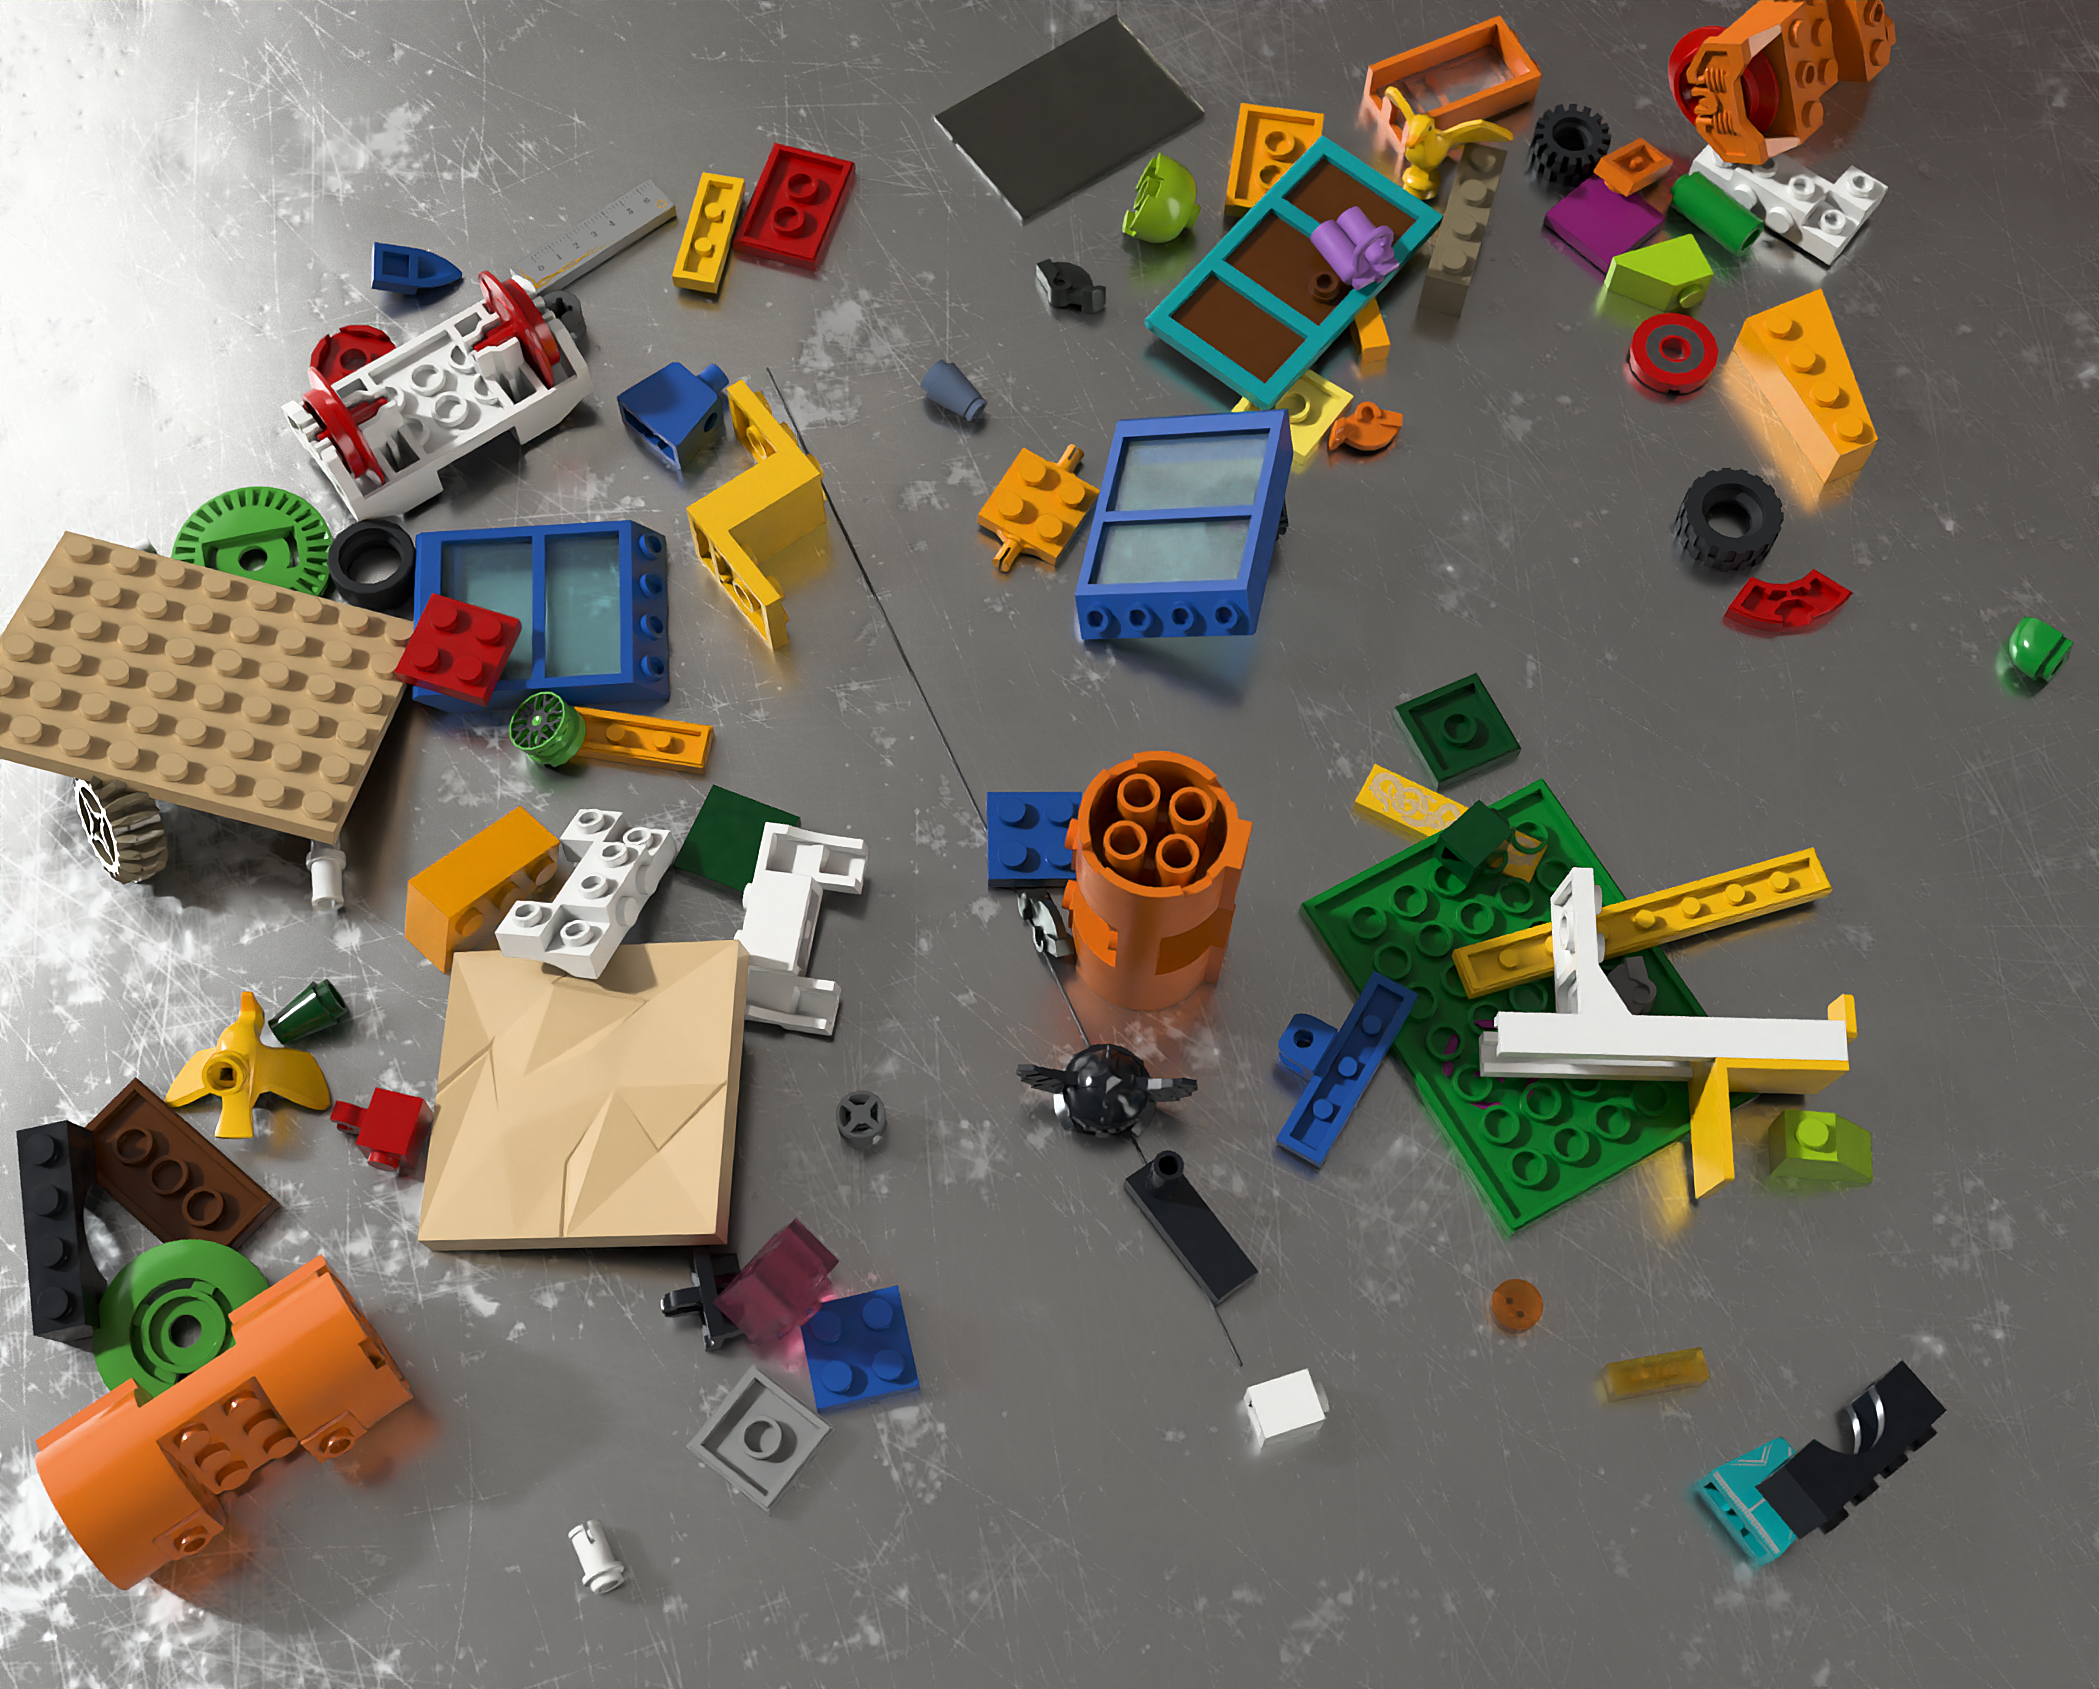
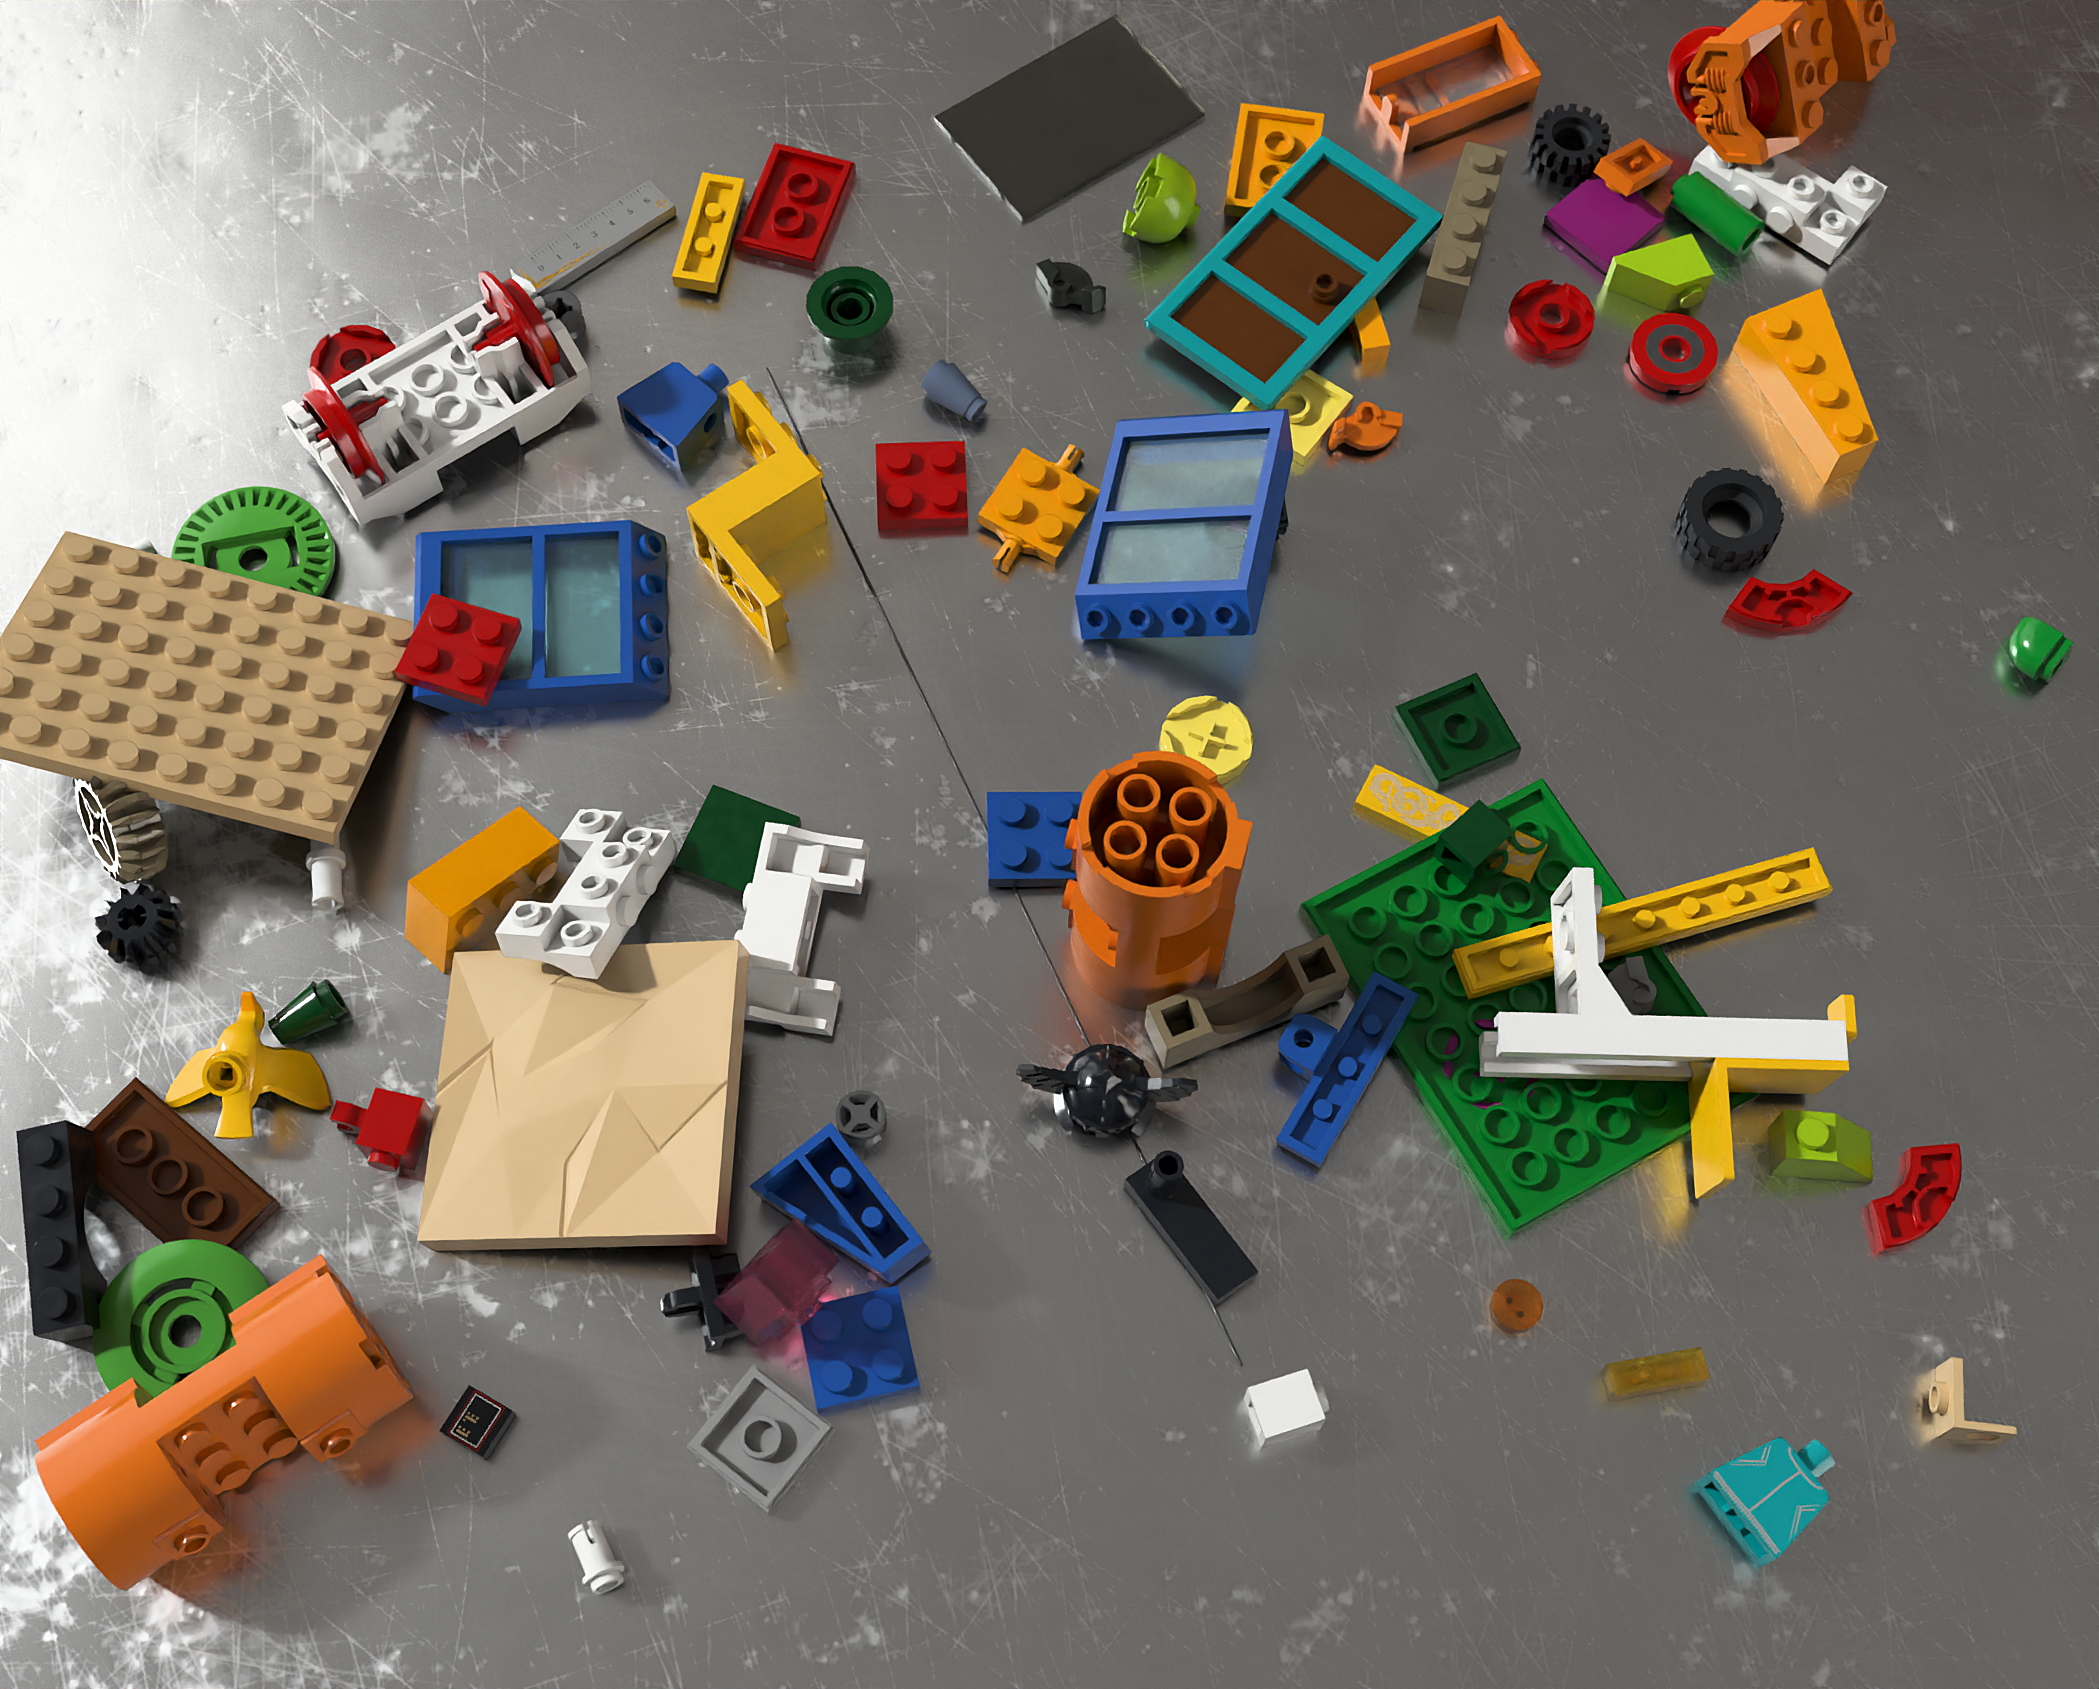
black tyre [327,519,415,611] -> none
blue plate [371,242,462,295] -> none
bright green wheel [509,692,586,767] -> none
light orange tile [574,706,714,775] -> none
pearl dark grey piece [1018,888,1075,957] -> none
medium lavender piece [1310,206,1399,290] -> none
yellow animal [1385,86,1513,200] -> none
black arch [1755,1360,1947,1540] -> none
none -> black gear [94,883,184,970]
none -> black tile [439,1385,516,1460]
none -> blue wedge [749,1122,931,1284]
none -> dark green piece [806,266,893,354]
none -> red plate [875,441,968,530]
none -> dark tan arch [1144,934,1350,1069]
none -> light yellow tile [1159,695,1254,784]
none -> red tile [1507,279,1595,360]
none -> red tile [1867,1143,1962,1254]
none -> tan bracket [1929,1357,2017,1445]

